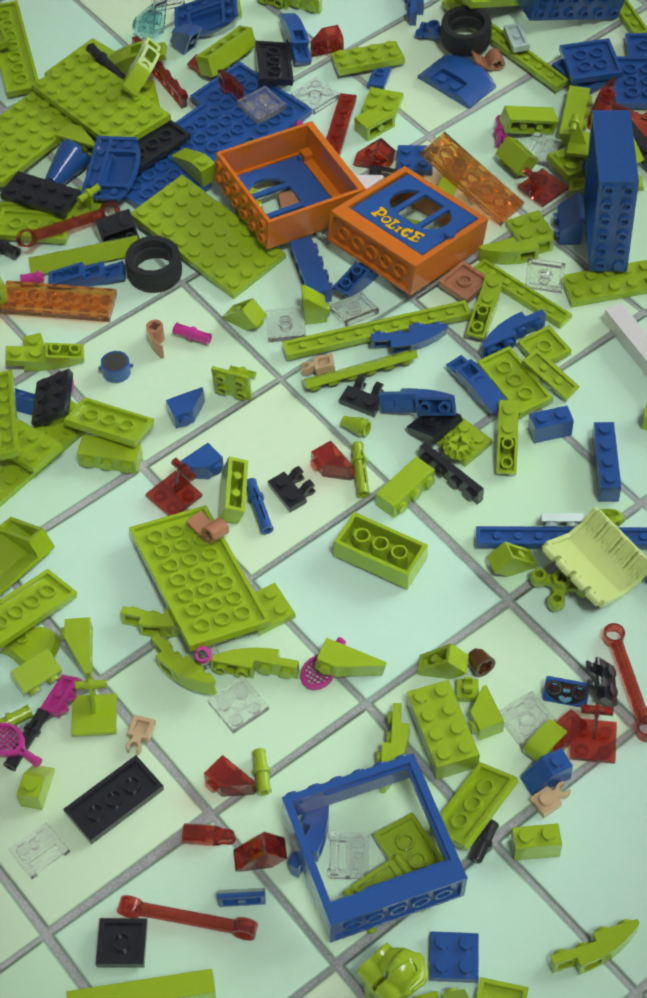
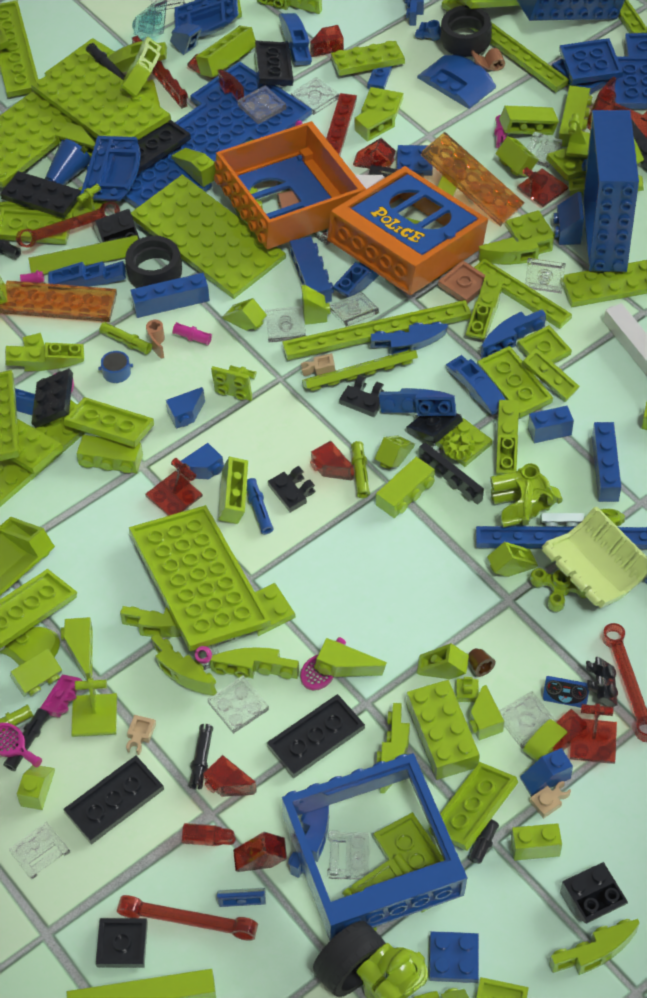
nougat panel [187,511,229,544] -> none
lime pin [252,748,272,796] -> none
lime brick [334,512,428,589] -> none
lime cone [341,416,372,437] -> none
light aqua plate [503,23,530,53] -> none
none -> lime pin [99,322,152,355]
none -> blue brick [130,272,210,318]
none -> black pin [188,724,214,790]
none -> black plate [267,694,365,778]
none -> black tyre [313,921,386,997]
none -> lime slope [375,435,415,469]
none -> lime helmet [490,463,563,528]
none -> black slope [560,862,628,924]

